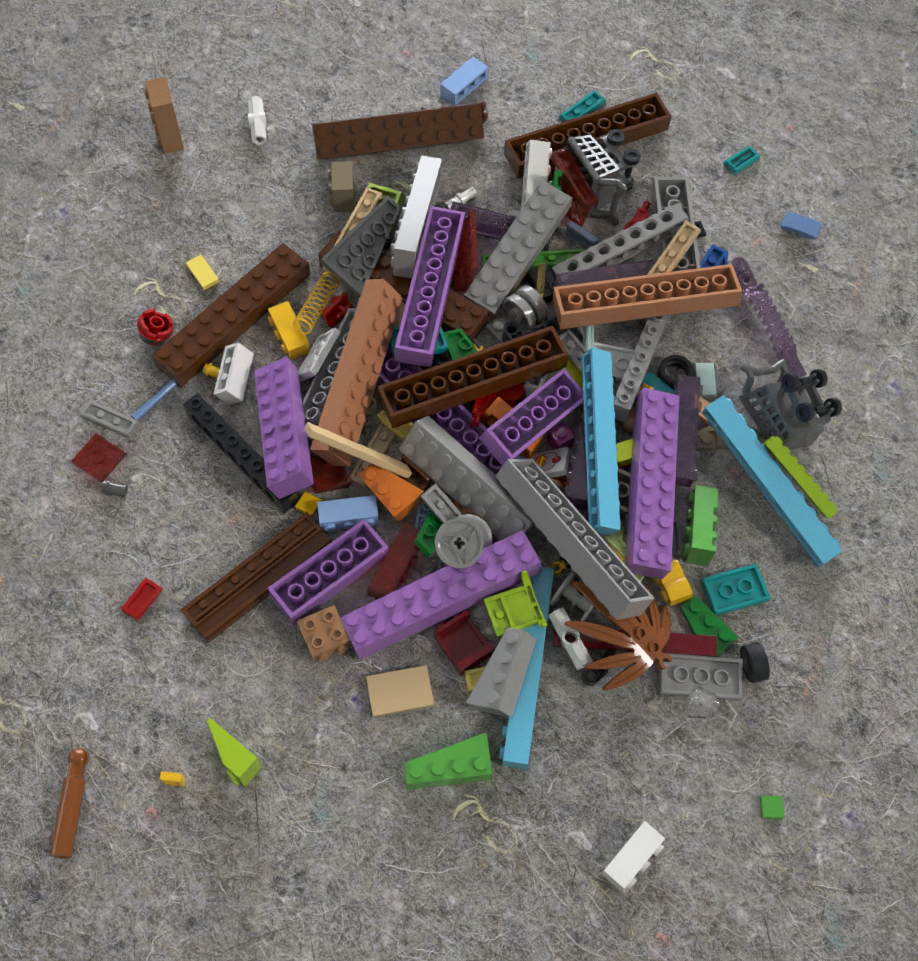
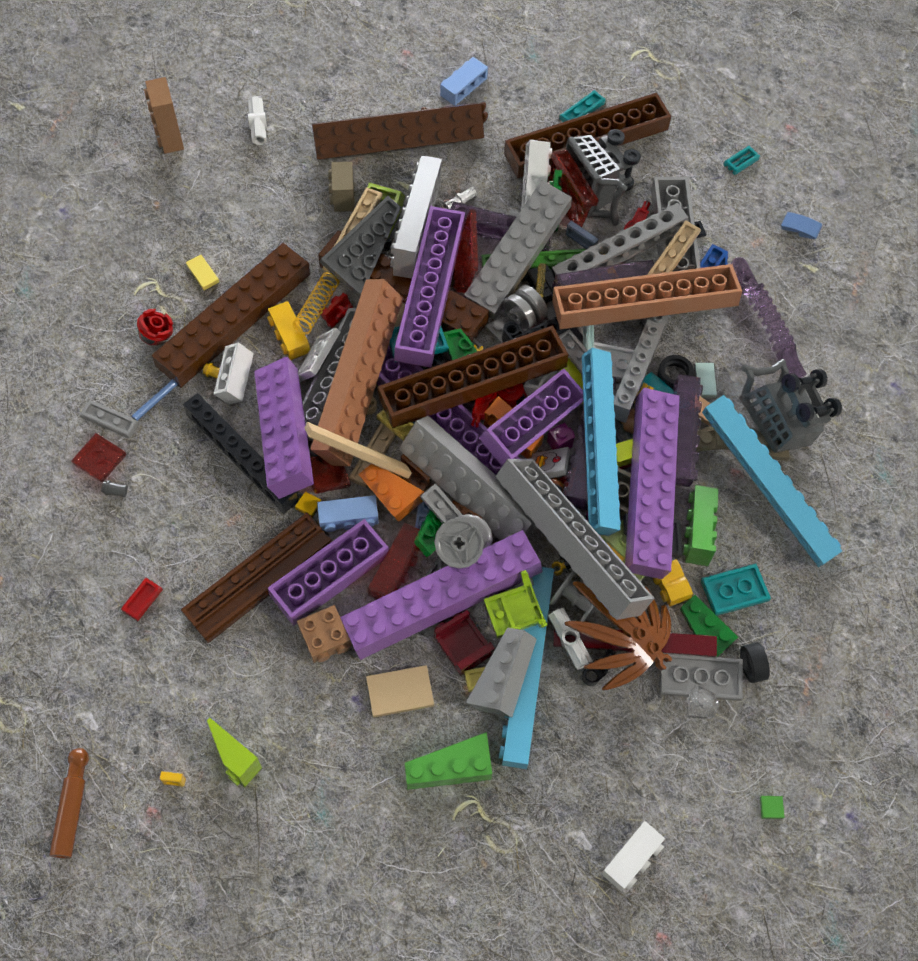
lime piece [763,436,838,519] -> none

